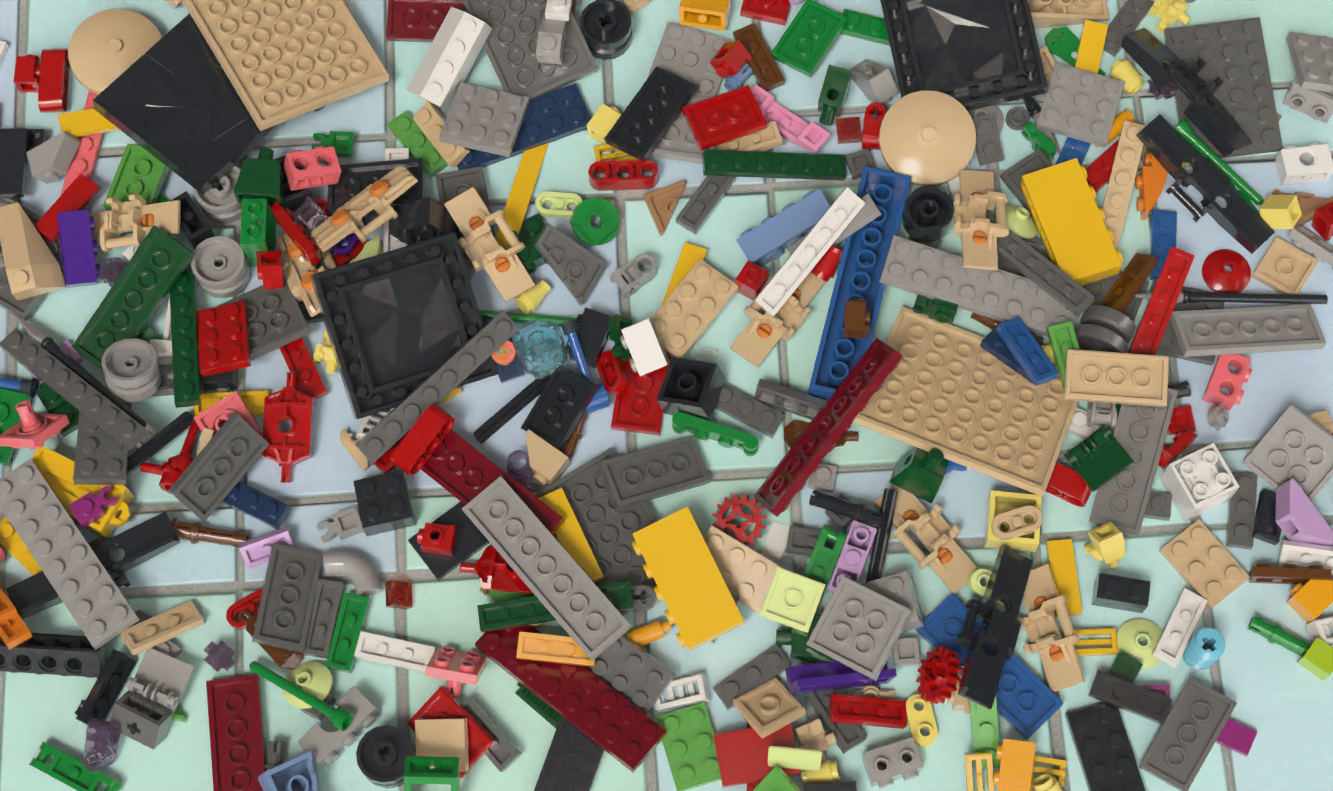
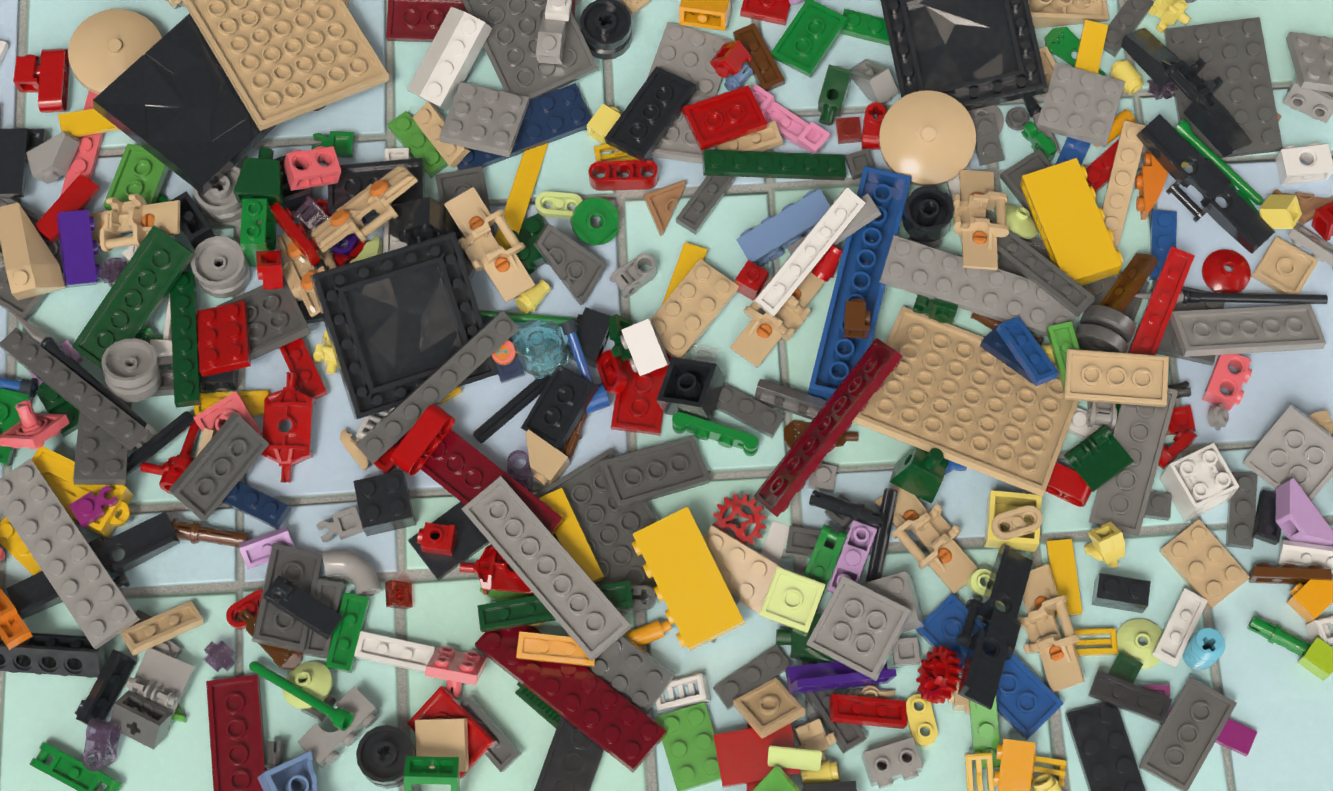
none -> black hinge [263,575,343,640]

